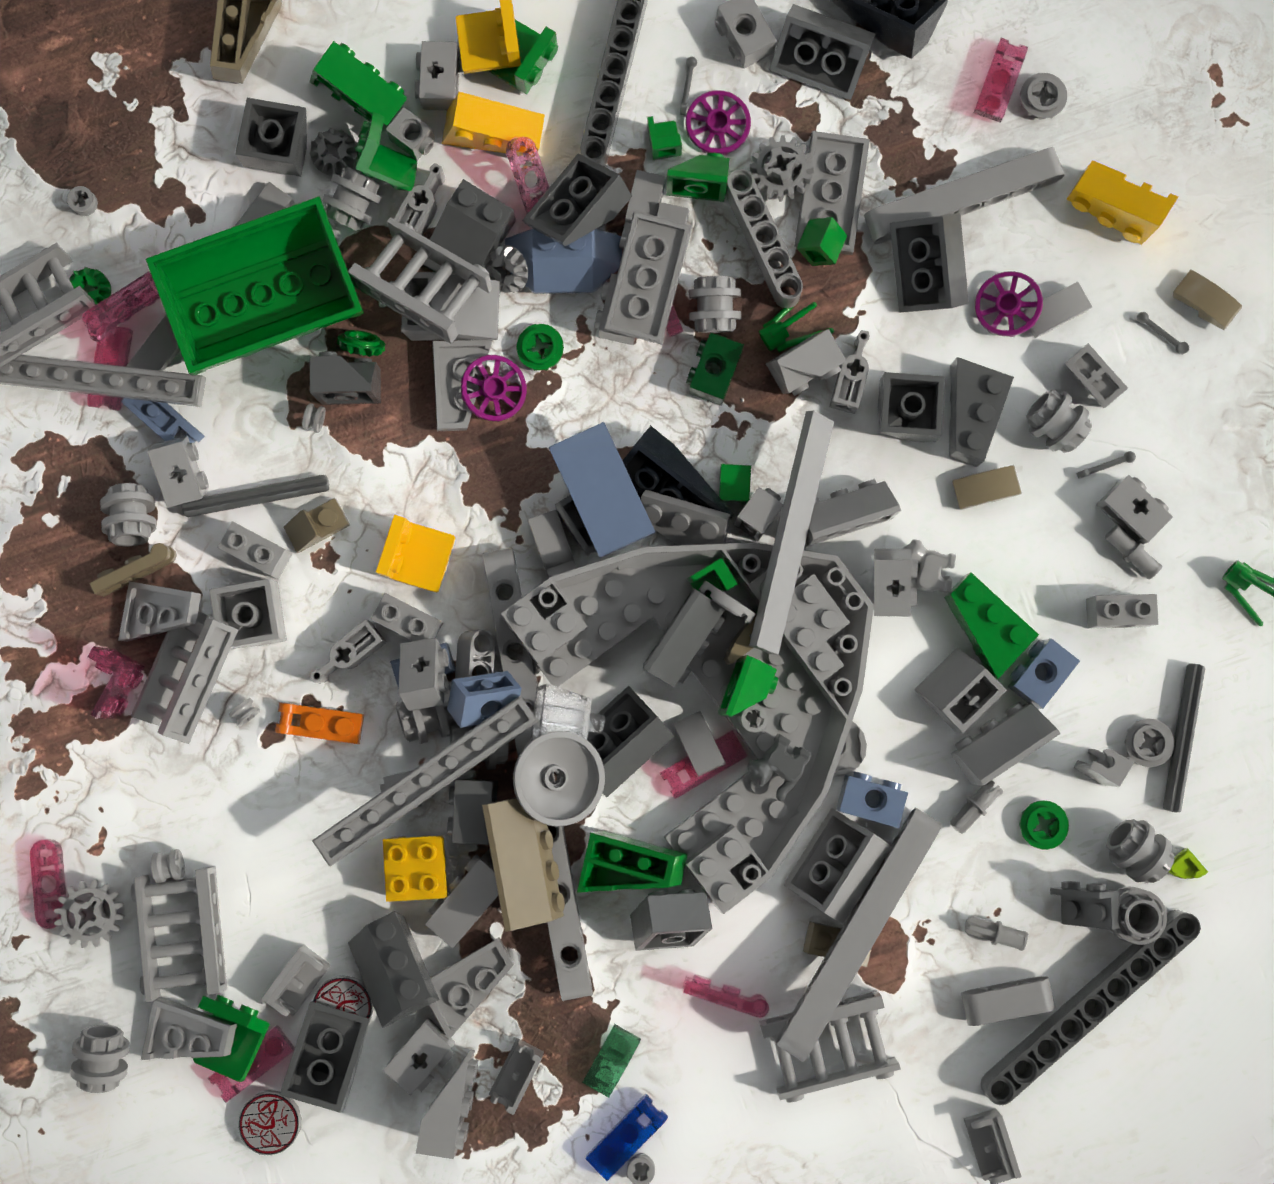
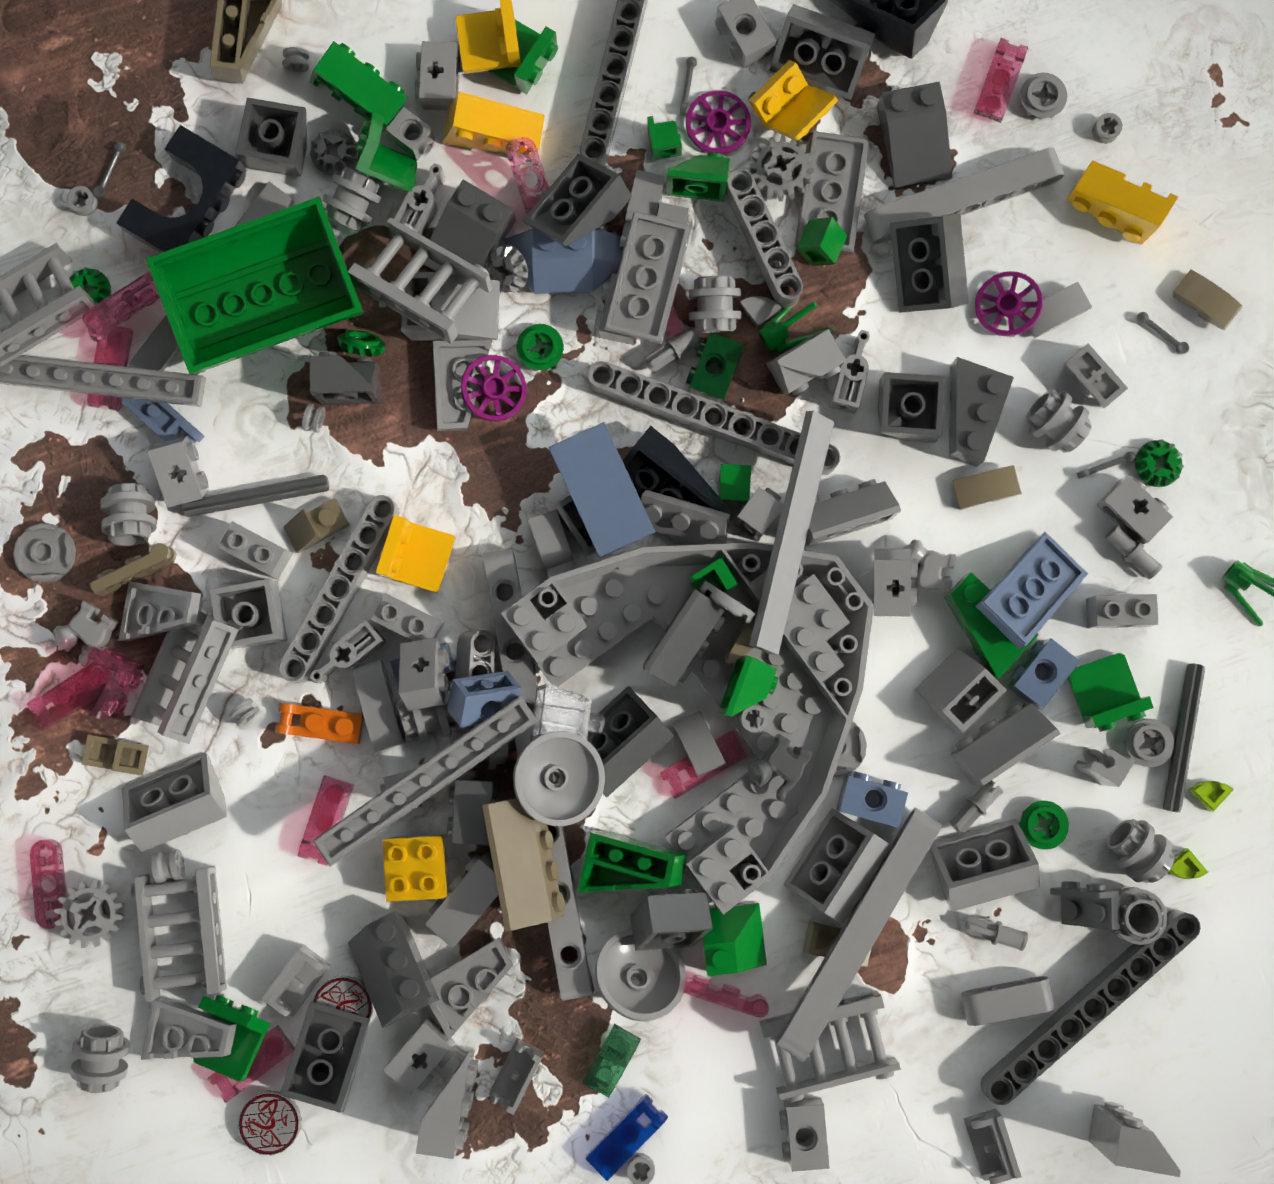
none -> light grey tile [13,523,76,583]
none -> clear pink plate [26,659,117,730]
none -> light grey animal [53,600,119,666]
none -> dark tan slope [81,734,149,776]
none -> dark grey hinge [93,142,126,199]
none -> black arch [116,125,247,253]
none -> light grey slope [122,753,227,853]
none -> light grey beam [279,495,400,683]
none -> light grey bush [282,47,310,72]
none -> clear pink plate [297,775,354,866]
none -> light grey beam [352,659,405,752]
none -> light grey beam [588,361,841,475]
none -> light grey dish [595,929,686,1022]
none -> light grey axle [645,327,701,372]
none -> green slope [702,903,767,976]
none -> light grey tile [739,296,781,327]
none -> yellow bracket [748,60,838,141]
none -> light grey brick [779,1098,830,1172]
none -> dark grey slope [877,81,953,189]
none -> light grey slope [930,819,1040,912]
none -> sand blue tile [976,532,1088,650]
none -> green bracket [1068,653,1154,732]
none -> light grey slope [1089,1102,1181,1177]
none -> light grey bush [1092,113,1123,144]
none -> green gear [1135,439,1184,487]
none -> lime tile [1188,781,1234,812]

